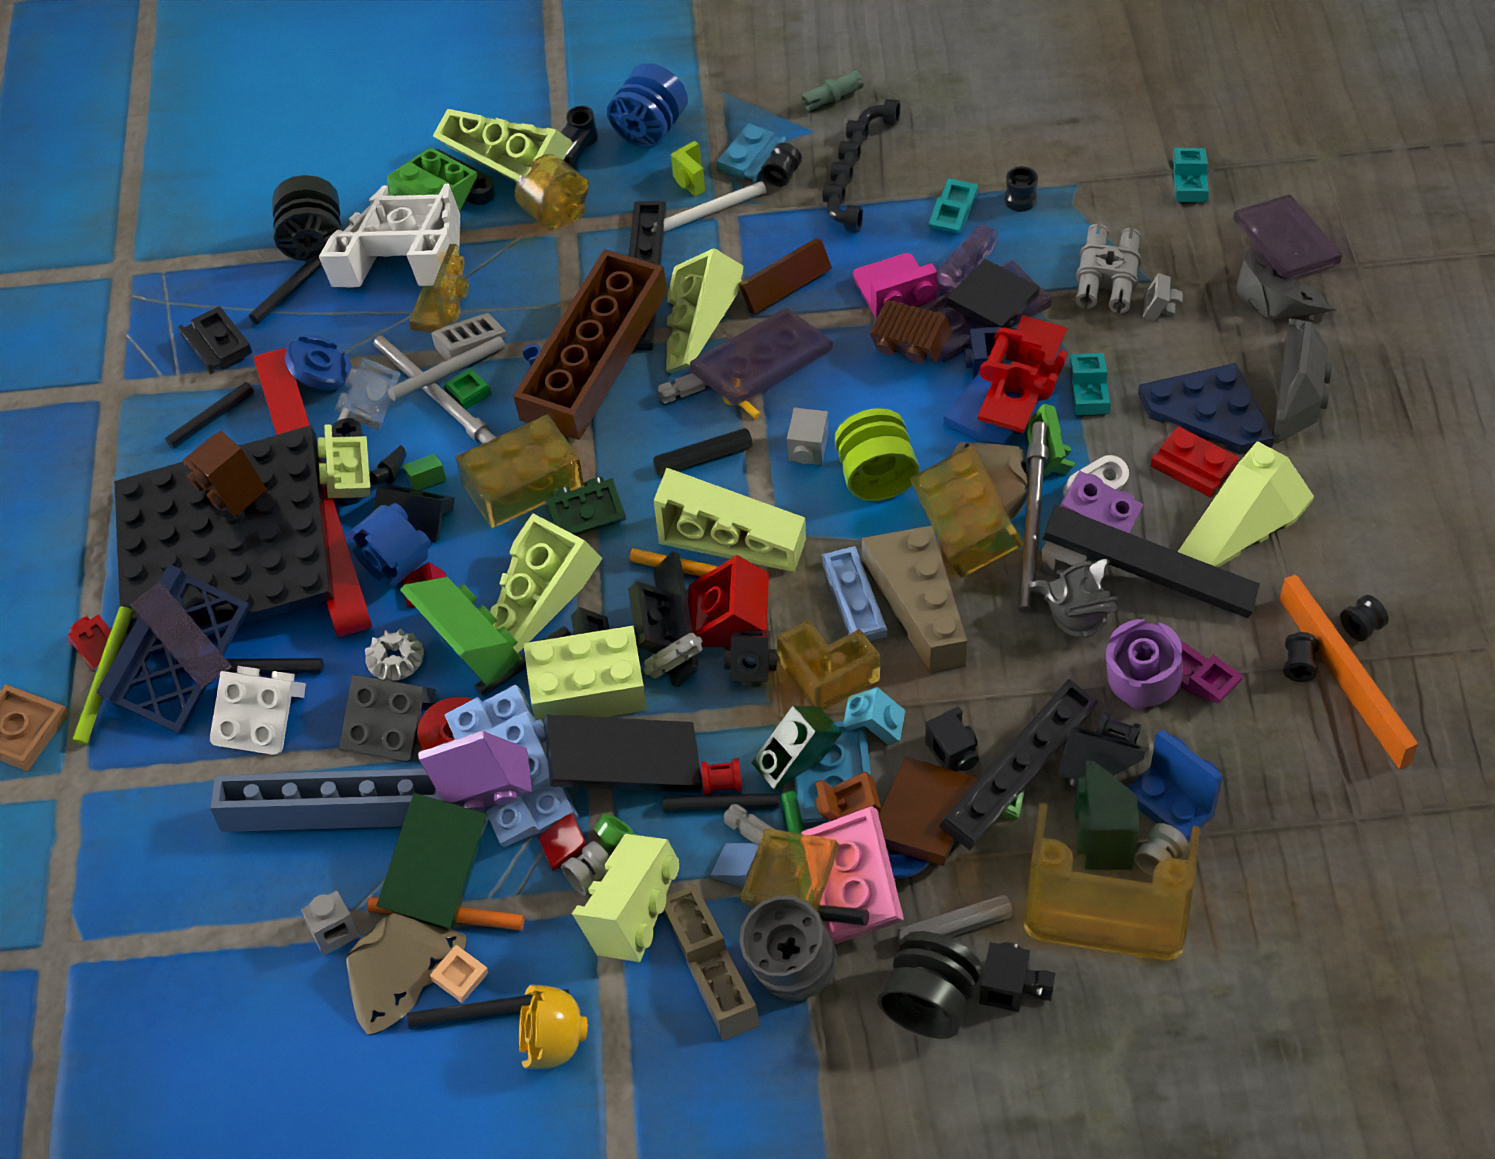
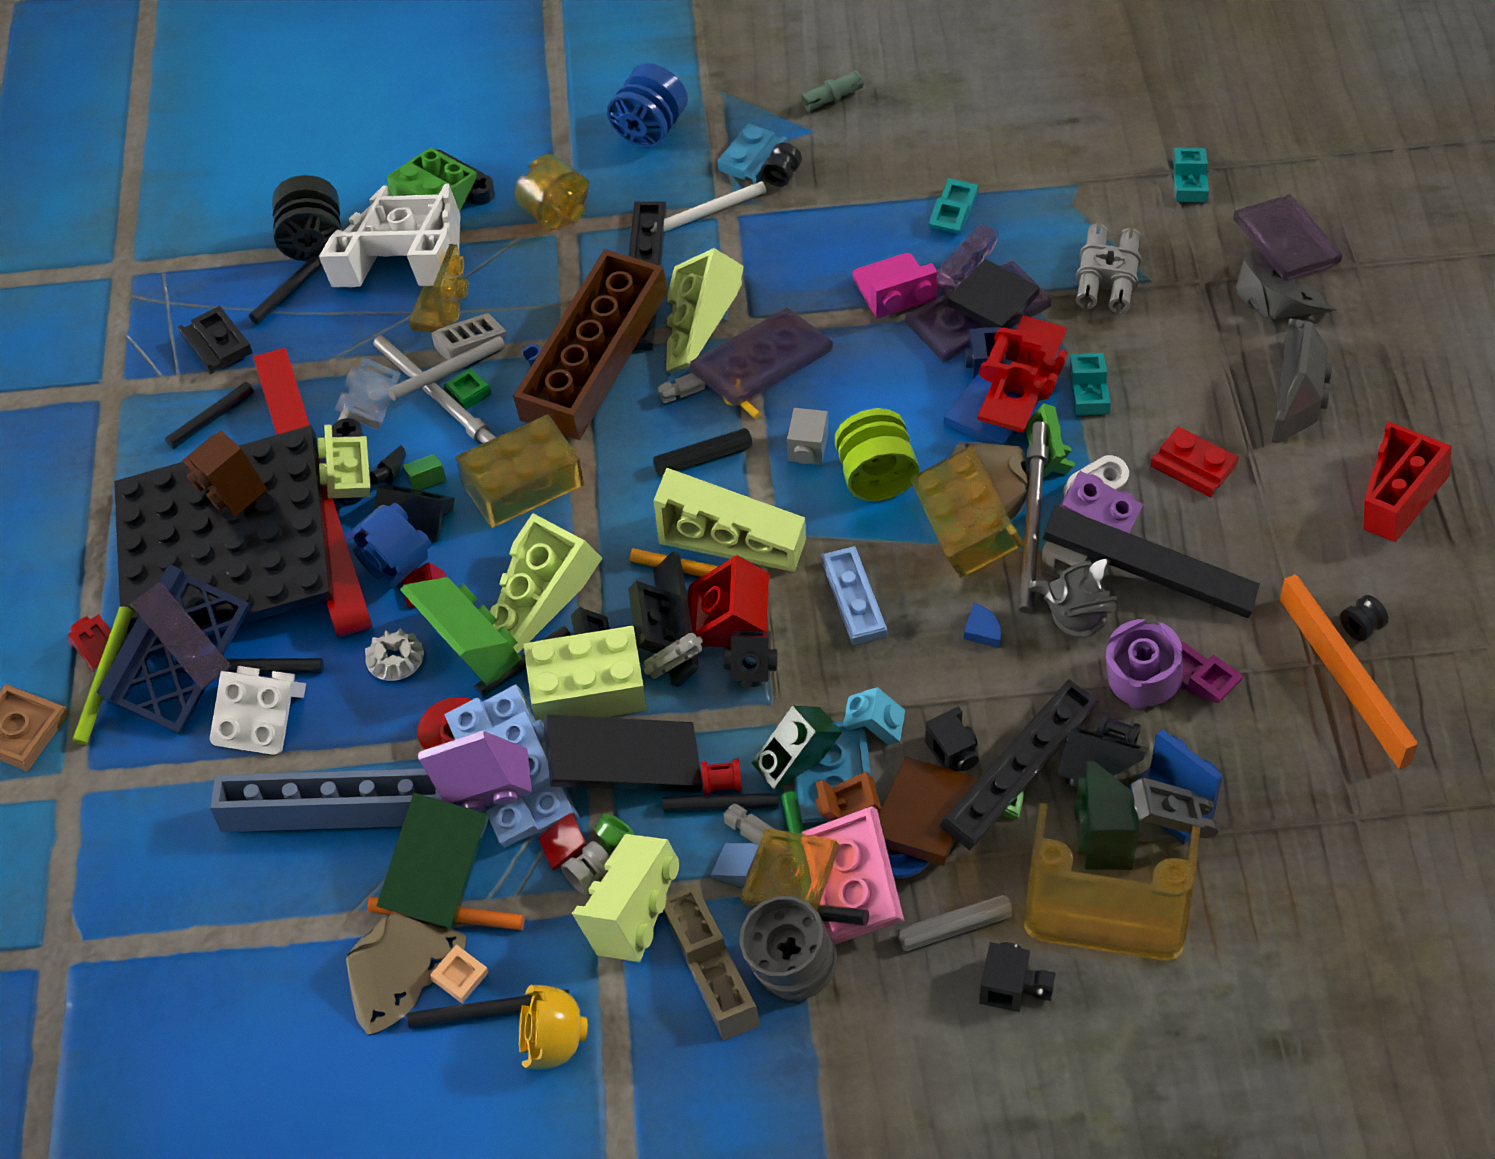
blue tile [284,335,352,390] -> none
light grey brick [301,891,359,956] -> none
dark grey bracket [339,675,436,761] -> none
yellowish green wedge [433,109,573,197] -> none
dark green bracket [545,477,626,536] -> none
black piece [560,105,598,169] -> none
lime bracket [671,141,705,197] -> none
reddish brown tile [738,238,832,314] -> none
clear yellow brick [777,619,880,710] -> none
black bar [822,99,901,232] -> none
dark tan wedge [862,525,967,673] -> none
reddish brown brick [869,300,951,364] -> none
pearl dark grey wheel [877,931,983,1039] -> none
black wheel [1005,166,1038,212] -> none
light grey wheel [1134,823,1188,879] -> none
dark blue plate [1138,363,1274,454] -> none
light grey tile [1143,273,1183,322] -> none
yellowish green wedge [1178,441,1314,568] -> none
black bush [1283,632,1319,682] -> none
none -> blue tile [964,603,1001,647]
none -> dark grey hinge [1131,778,1220,839]
none -> red wedge [1363,421,1452,543]

